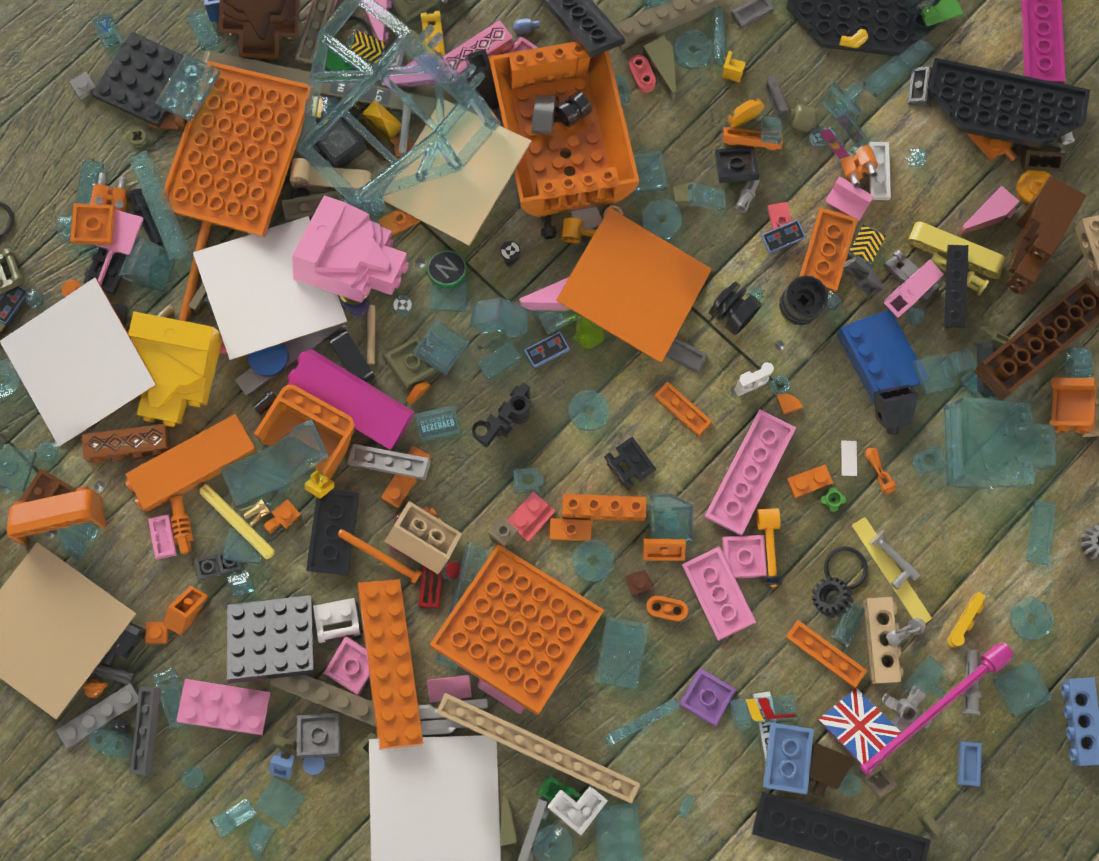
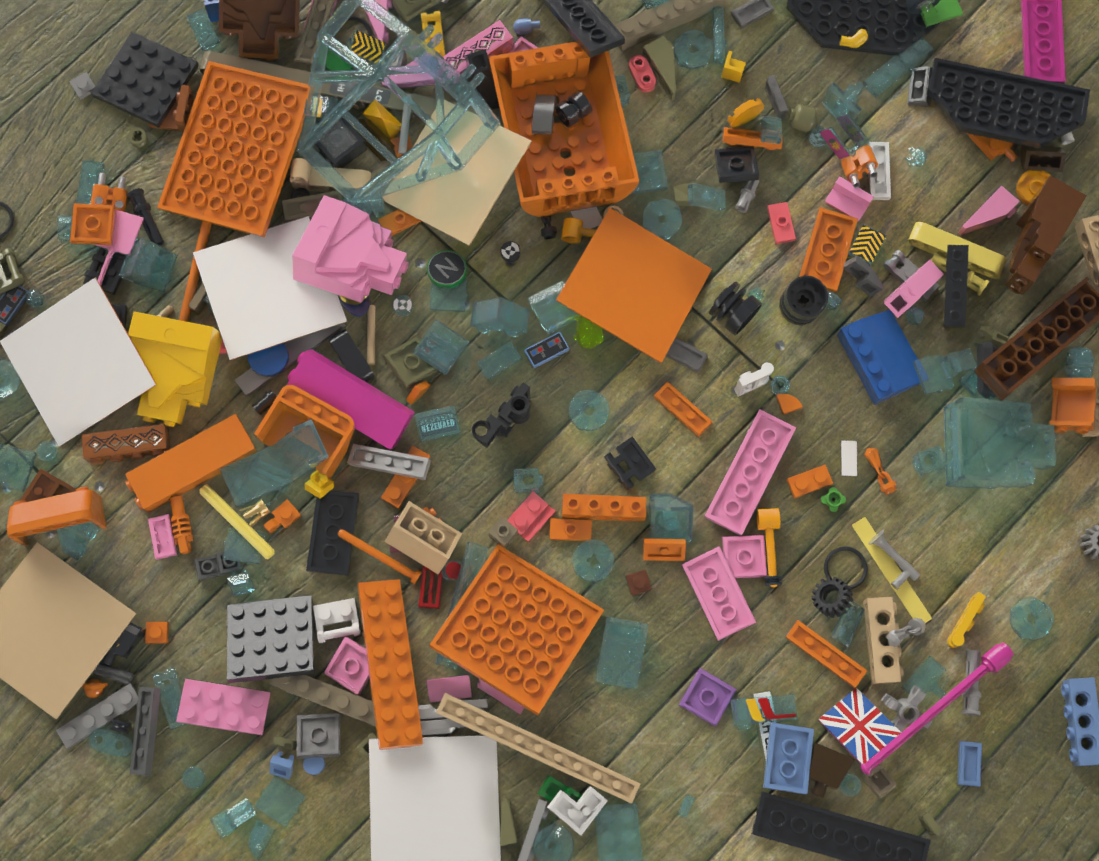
orange plate [62,280,81,297] -> none
clear light blue brick [92,13,123,48] -> none
clear light blue plate [129,150,191,262] -> none
clear light blue plate [155,54,221,122] -> none
orange slope [163,585,208,635] -> none
bright pink slope [519,277,570,311] -> none
clear light blue beam [603,698,681,747] -> none
orange plate [646,596,688,622] -> none
tile [761,219,806,254] -> none
black torso [874,385,919,435] -> none
clear light blue plate [993,660,1052,718] -> none
clear light blue tile [1026,500,1056,565] -> none

